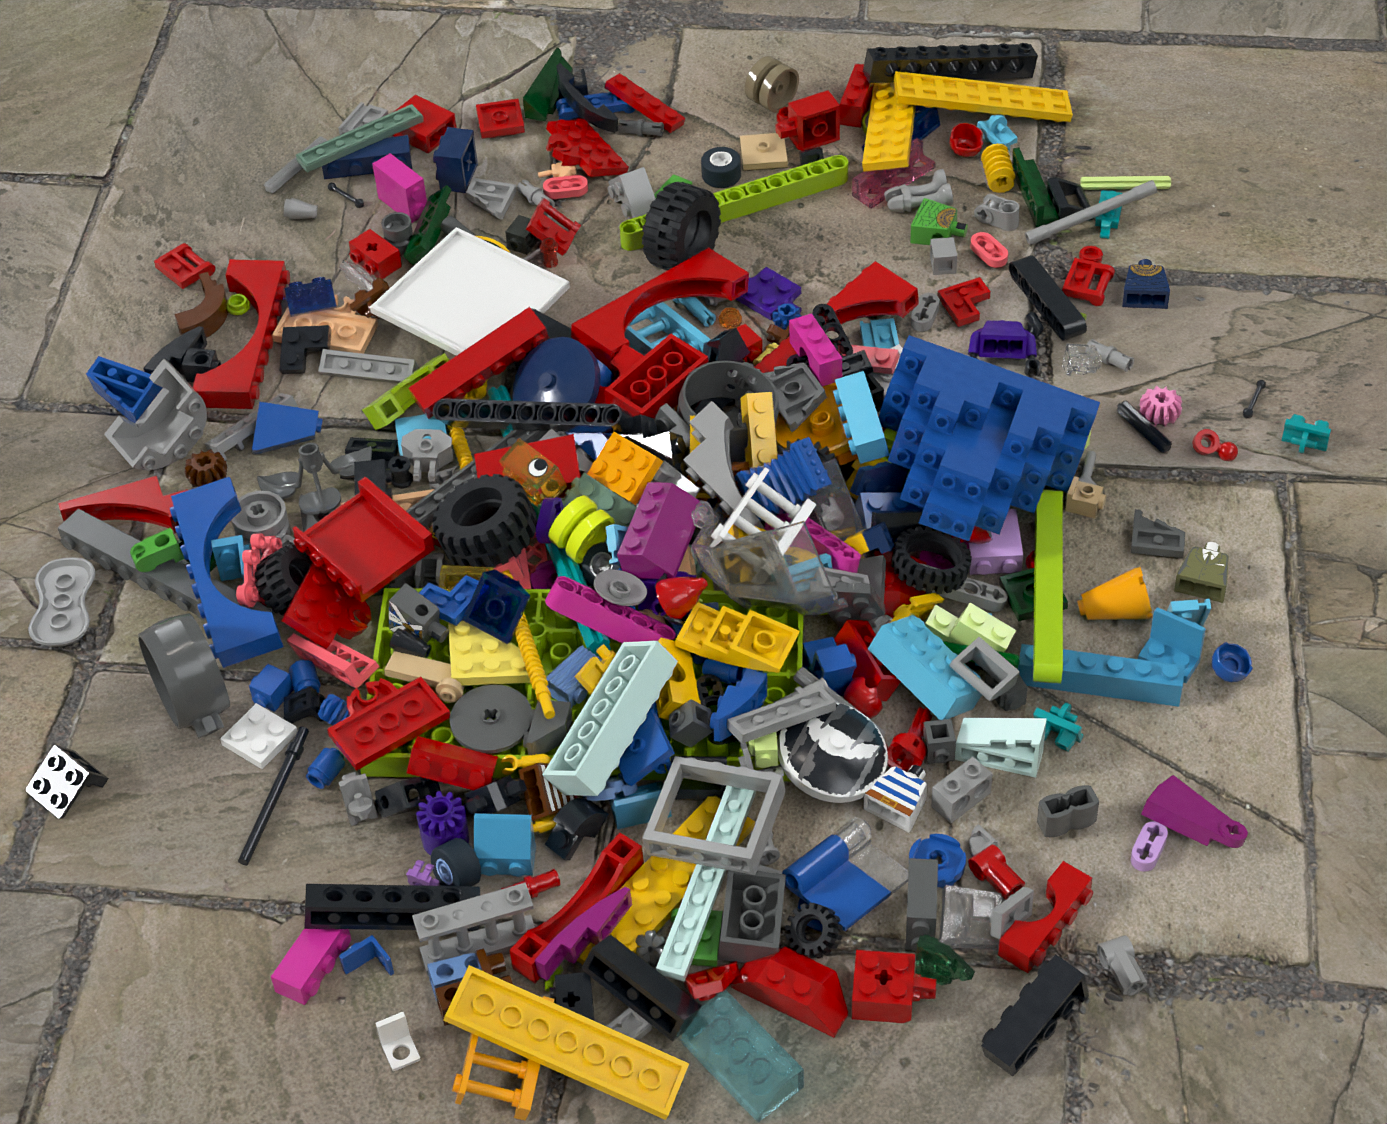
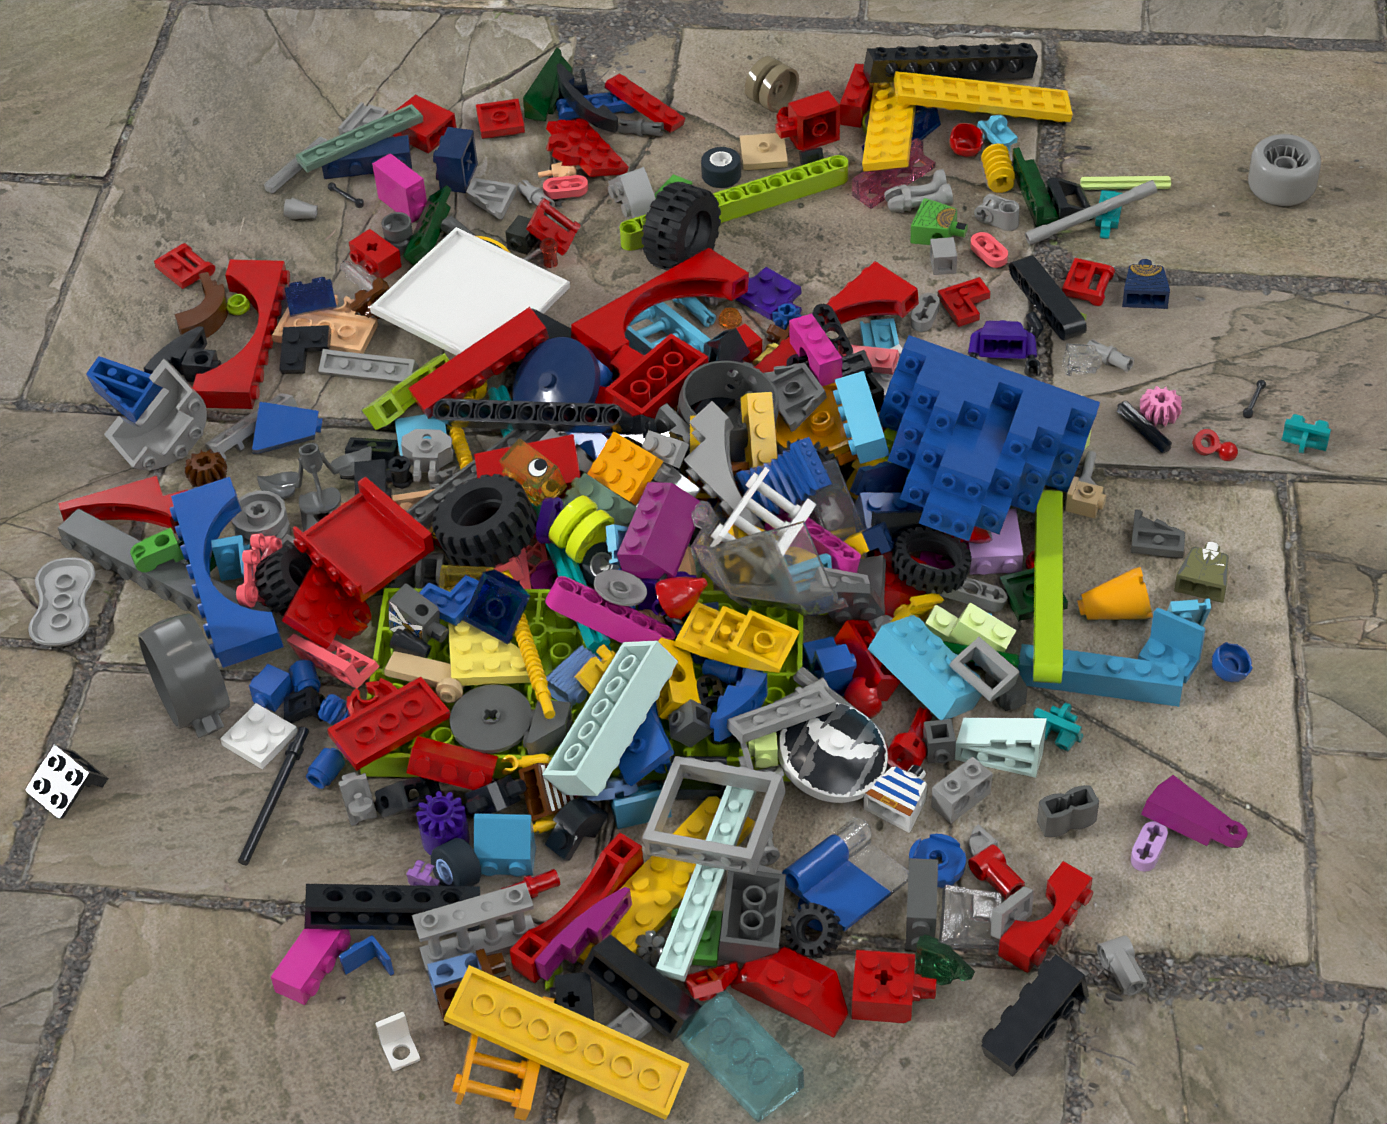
red tile [1079,246,1103,263] -> none
none -> light grey plate [641,430,689,468]
none -> light grey wheel [1248,134,1321,206]

